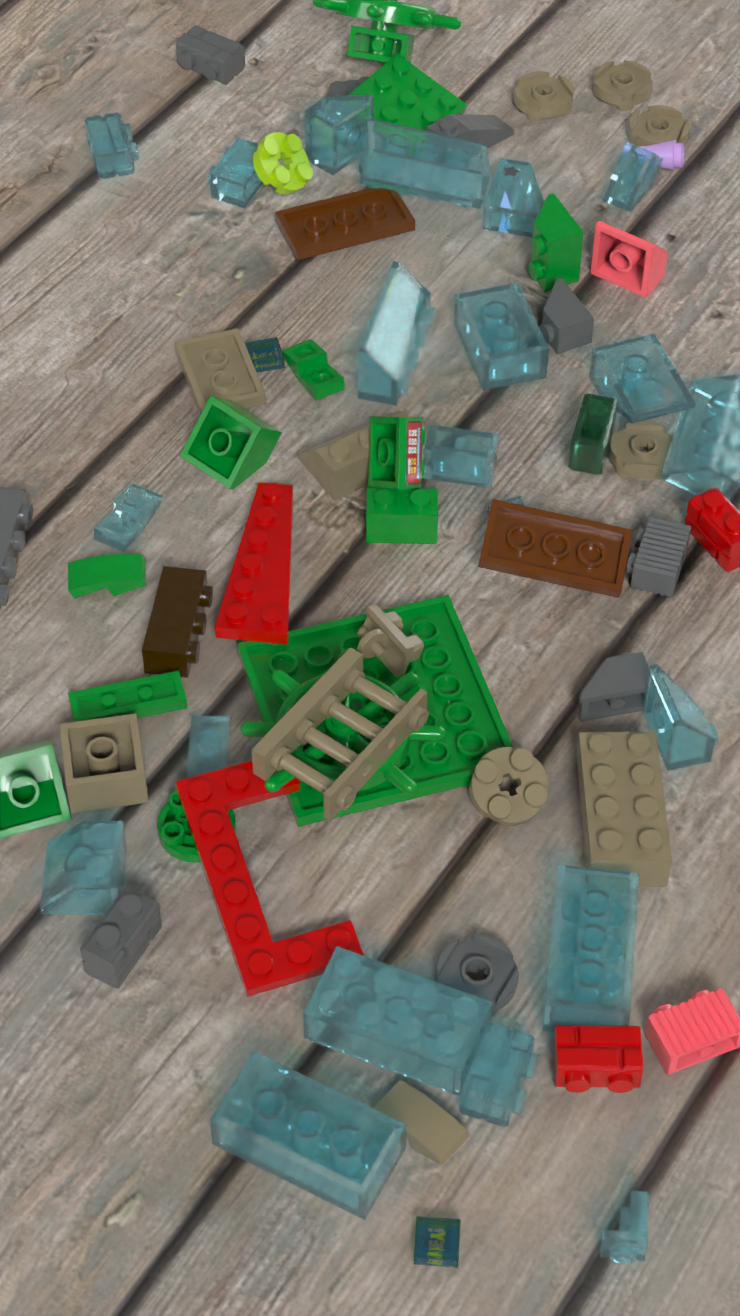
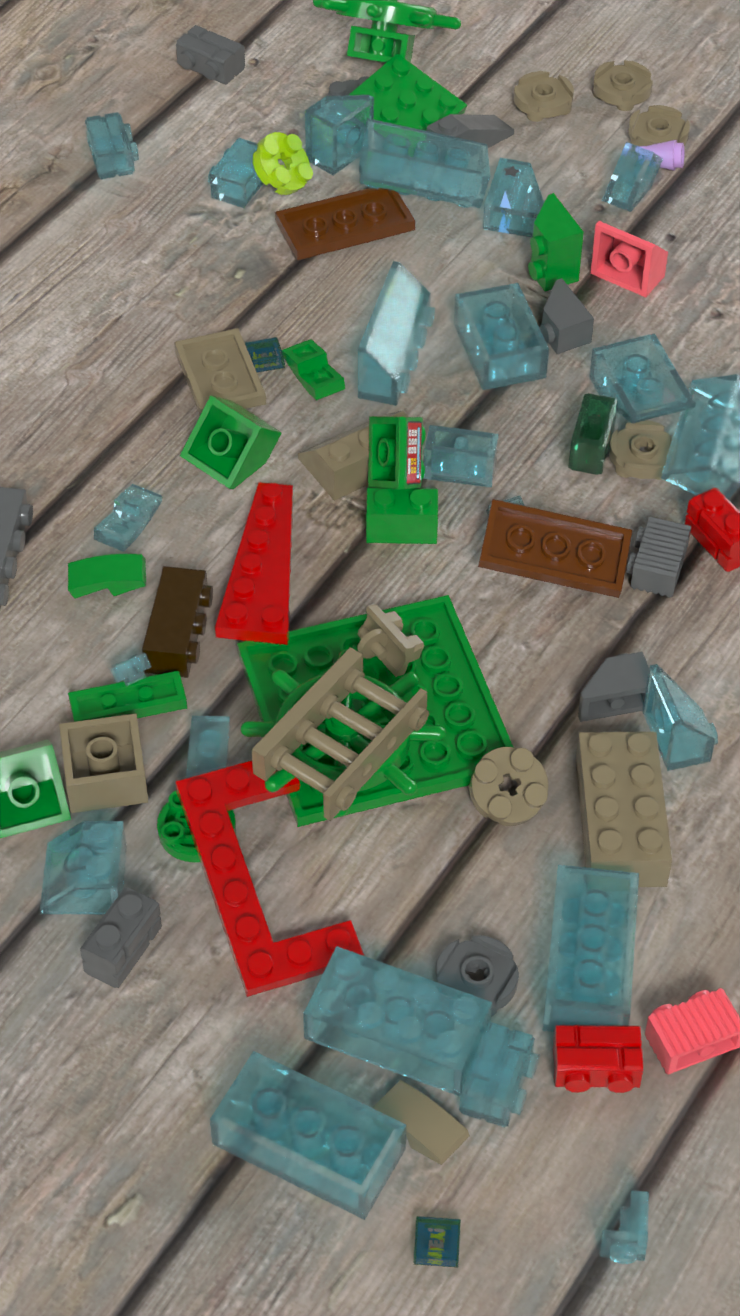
none -> clear light blue plate [108,653,151,686]

